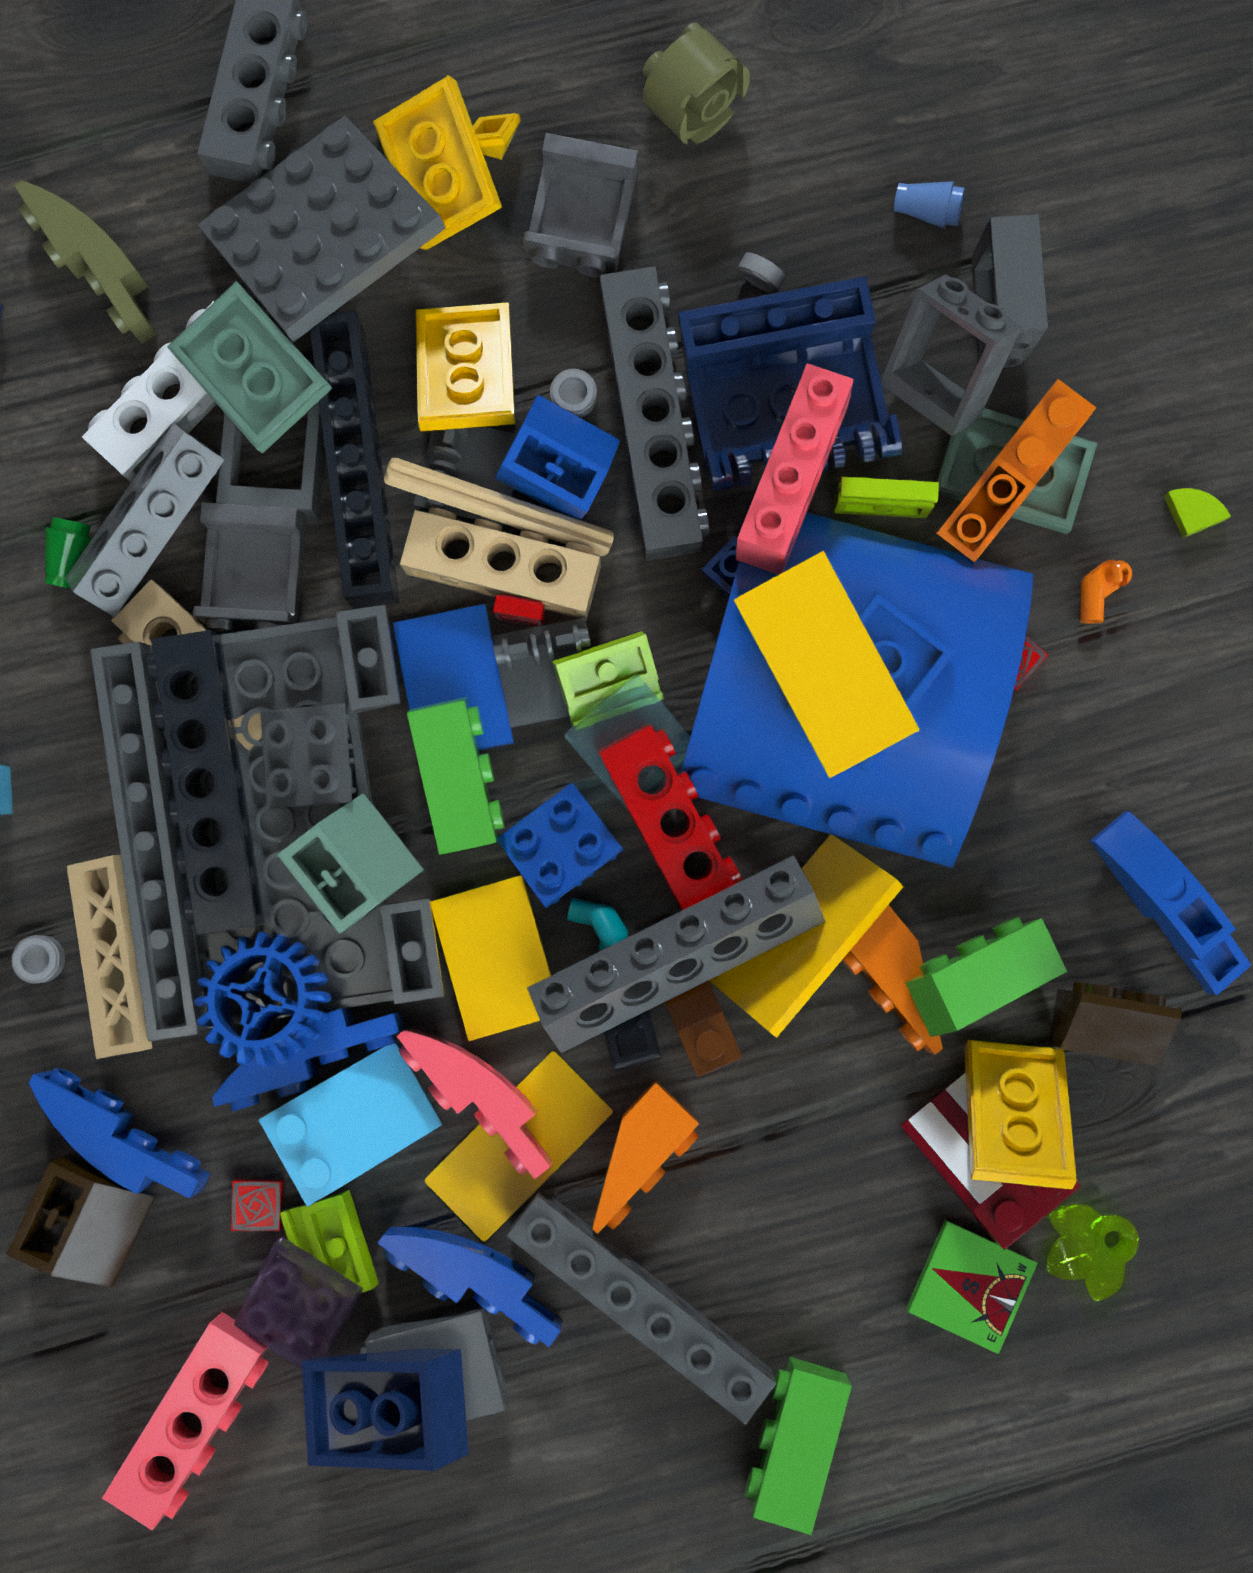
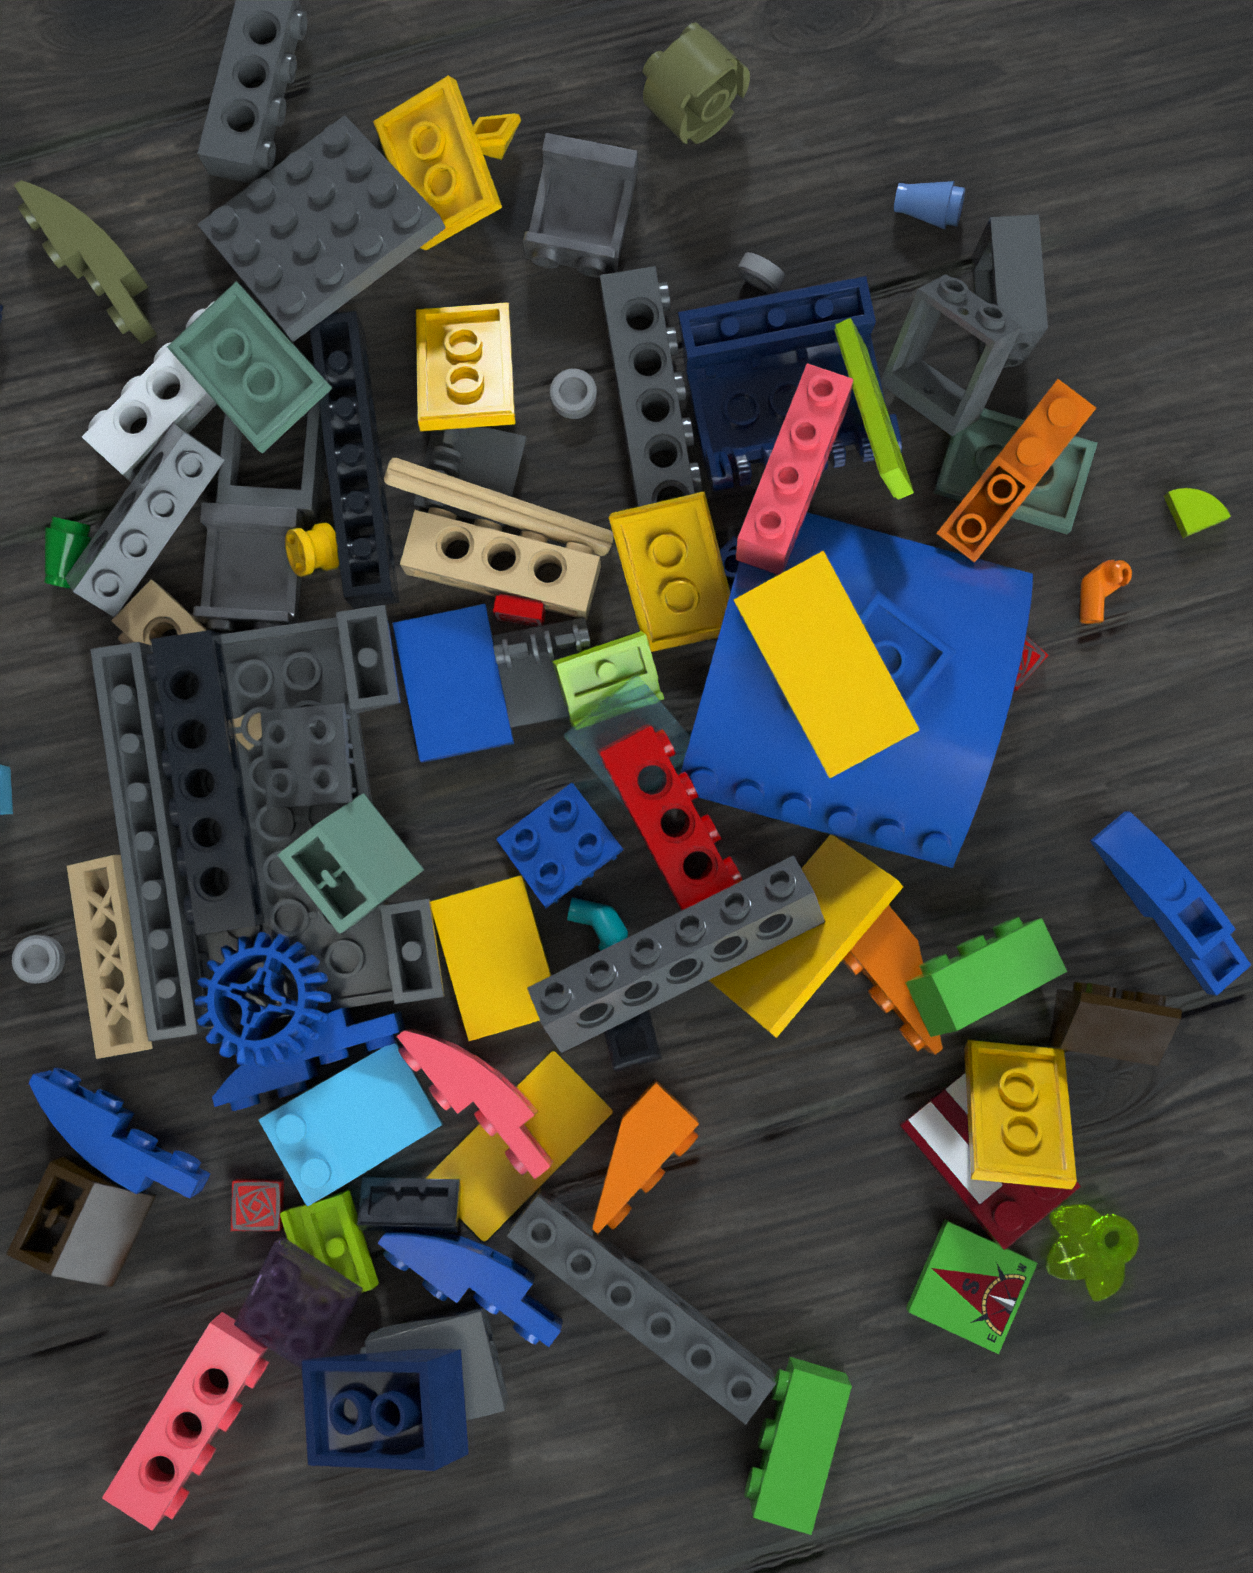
bright green brick [407,697,505,855] -> none
blue slope [494,395,620,520] -> none
reddish brown slope [665,981,743,1078] -> none
lime plate [833,477,939,518] -> none
none -> yellow wheel [285,523,339,577]
none -> black plate [357,1177,461,1233]
none -> yellow tile [609,492,730,652]
none -> lime tile [834,318,914,500]

